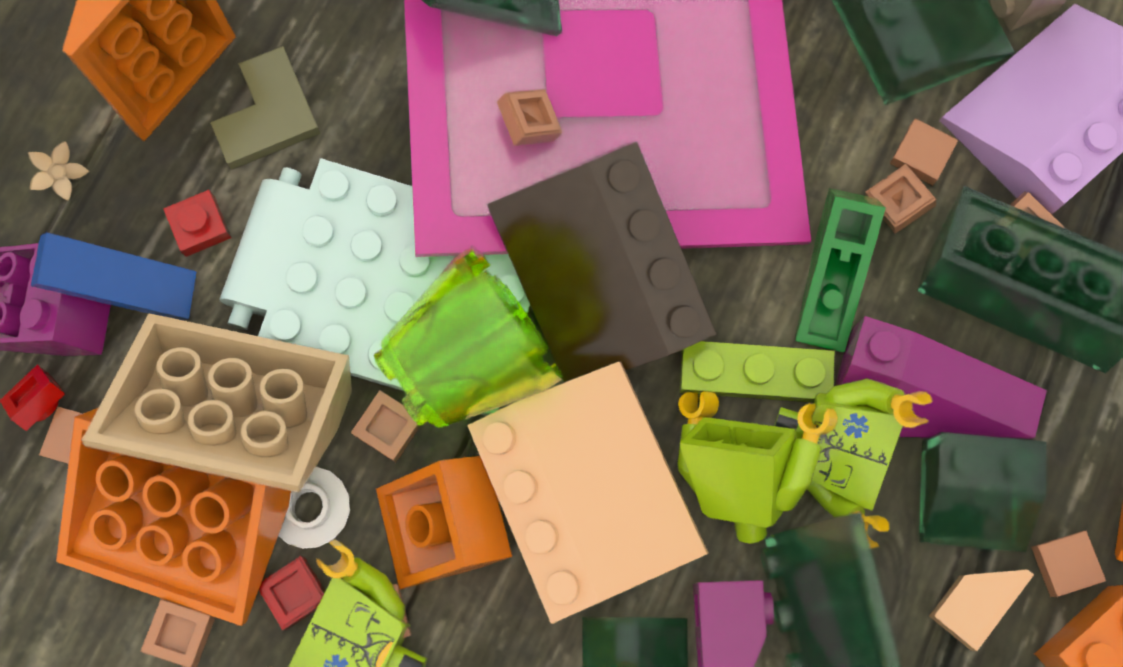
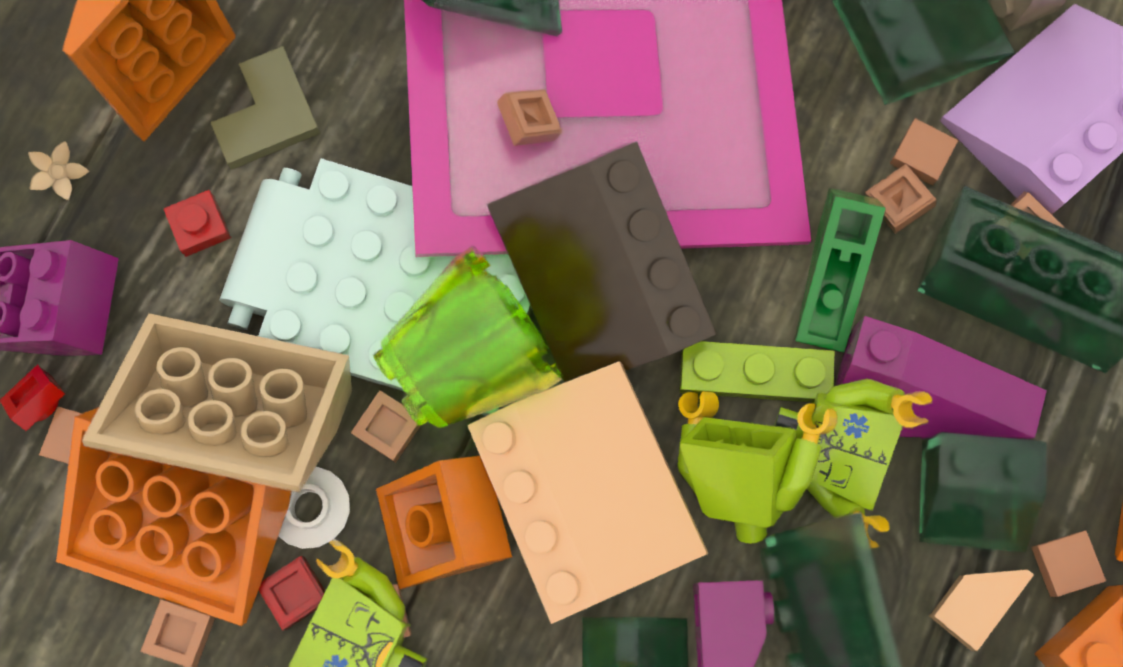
blue tile [31,232,197,321] -> none

